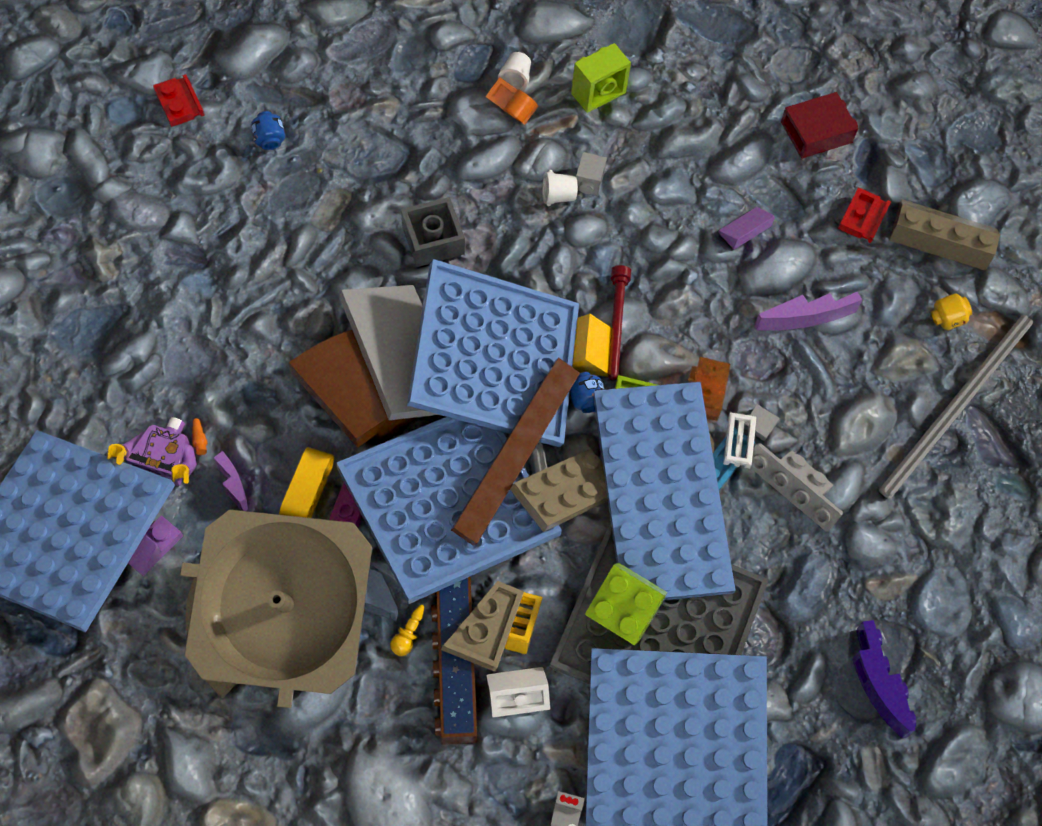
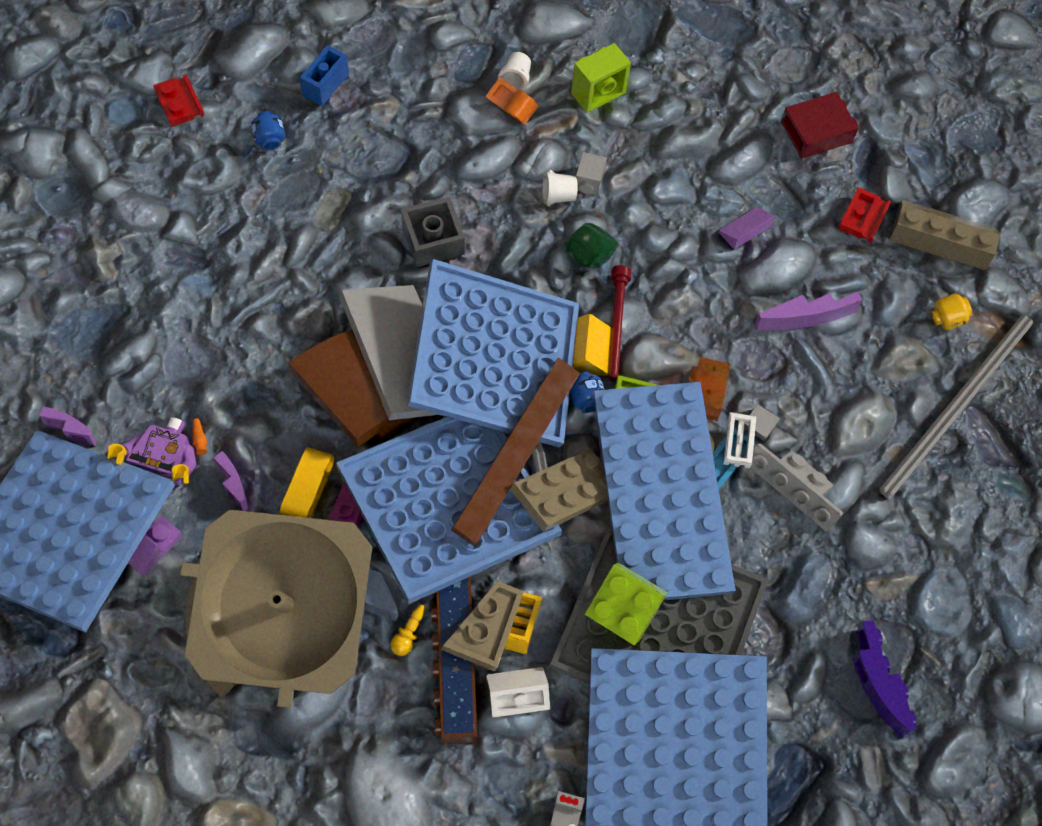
none -> medium lavender slope [39,406,97,447]
none -> blue brick [300,45,349,106]
none -> dark green helmet [564,223,619,269]

